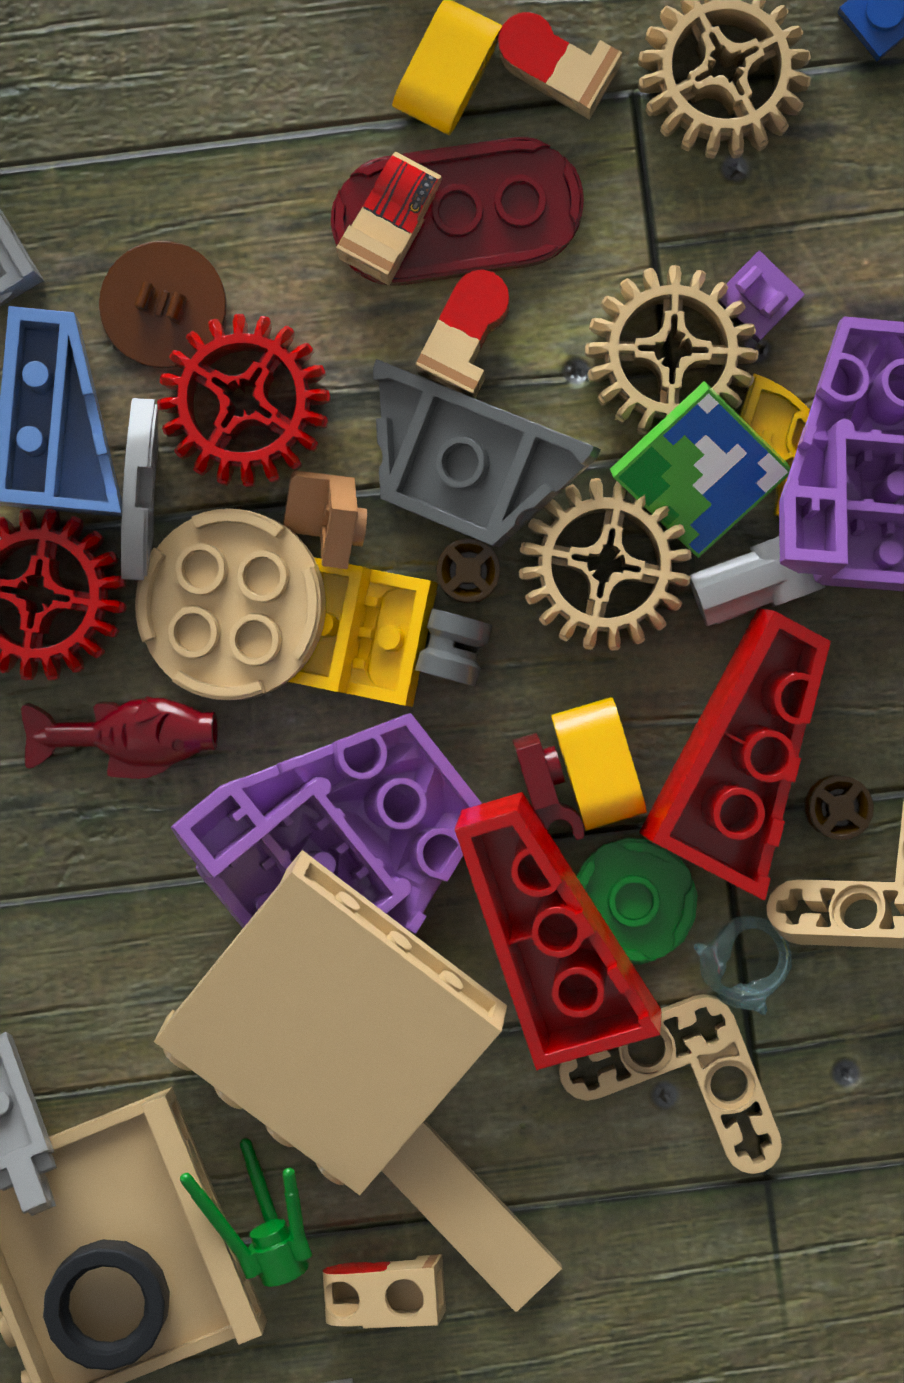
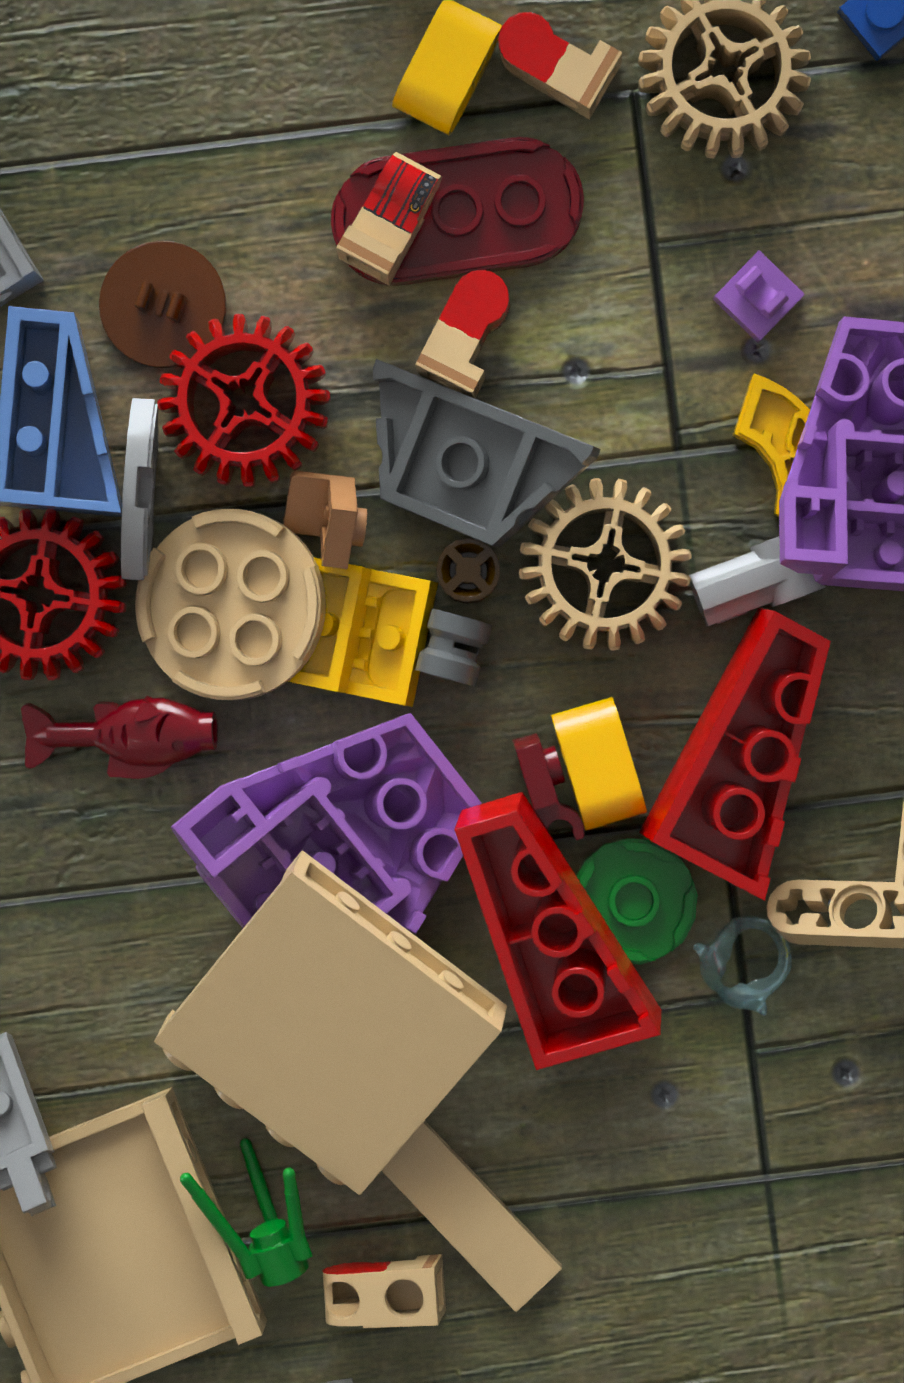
black tyre [43,1239,170,1370] -> none
tan beam [558,994,782,1174] -> none
tan gear [585,265,758,436] -> none
tile [610,381,791,558] -> none
dark brown wheel [804,775,874,840] -> none

